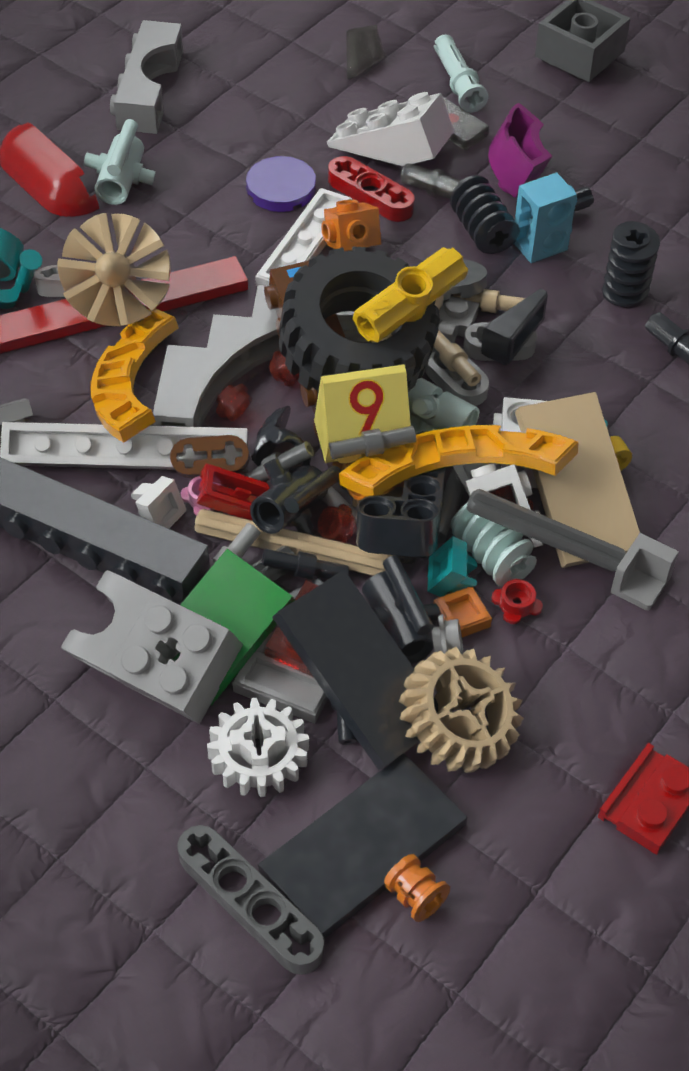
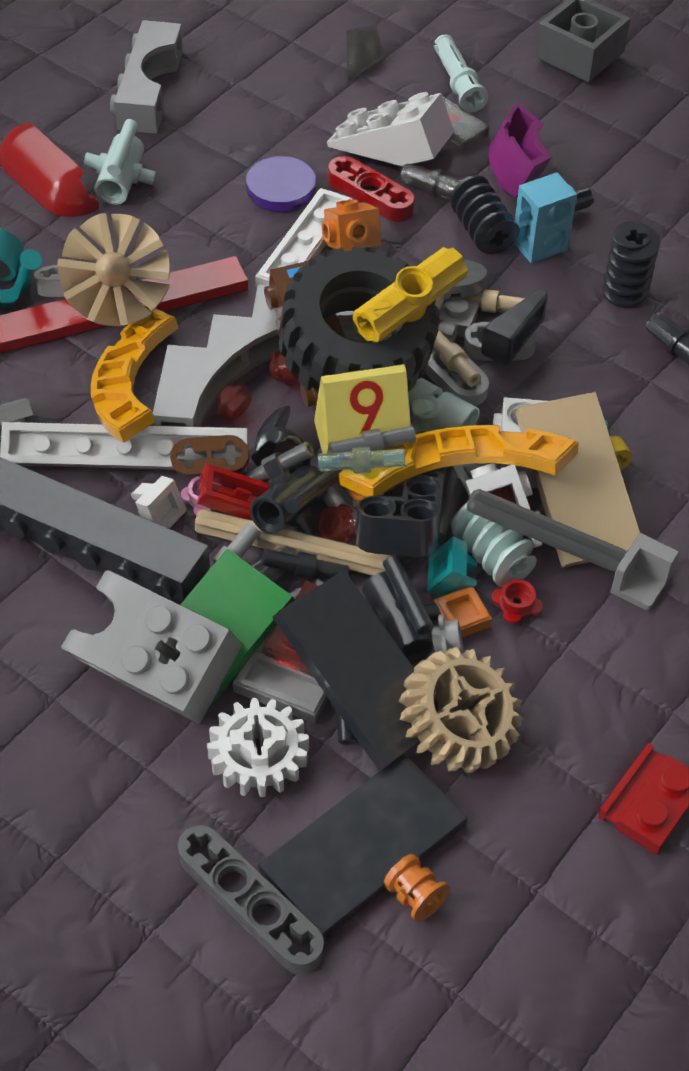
none -> clear light blue bar [318,447,406,474]

